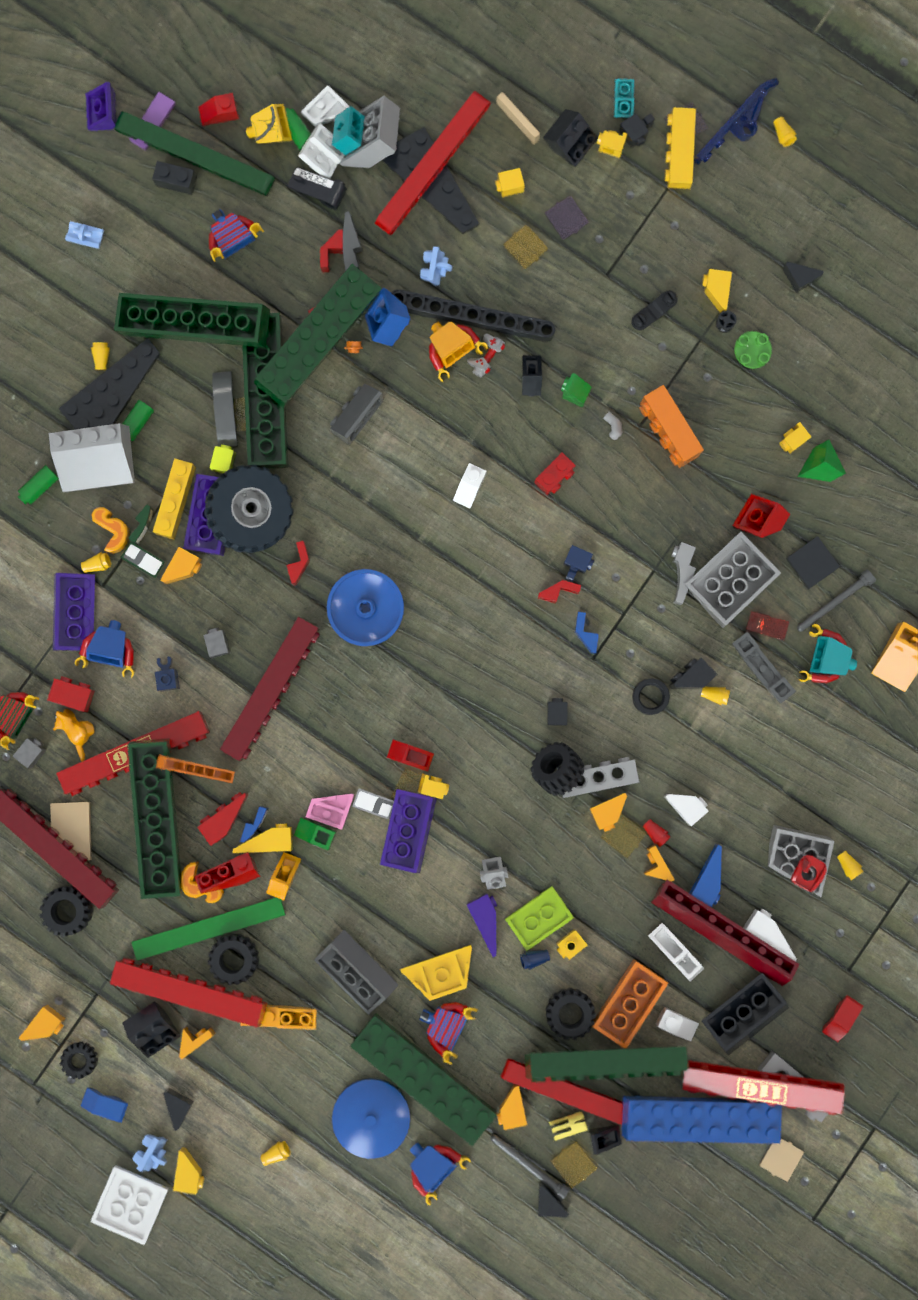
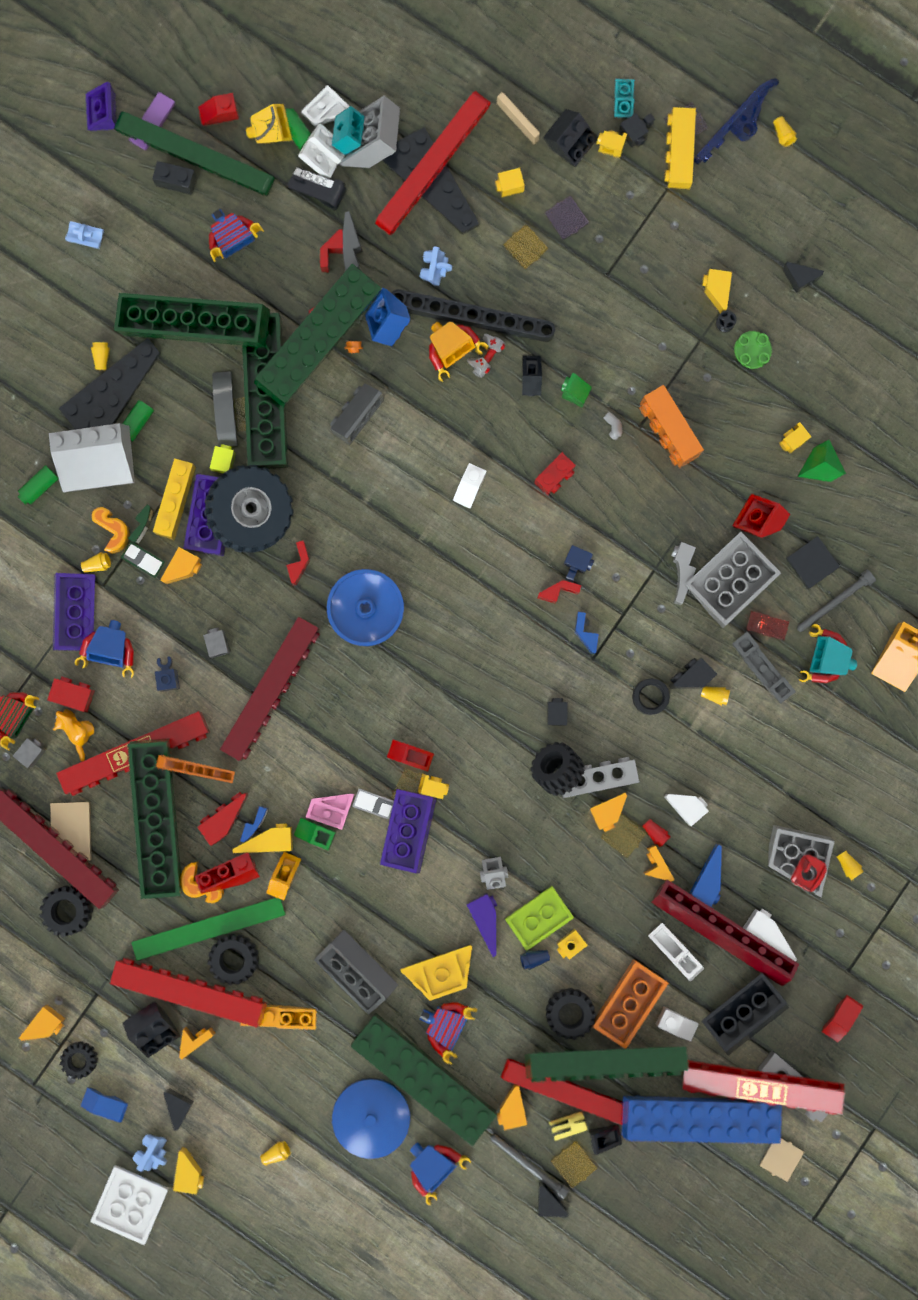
black piece [631,291,678,330] -> none

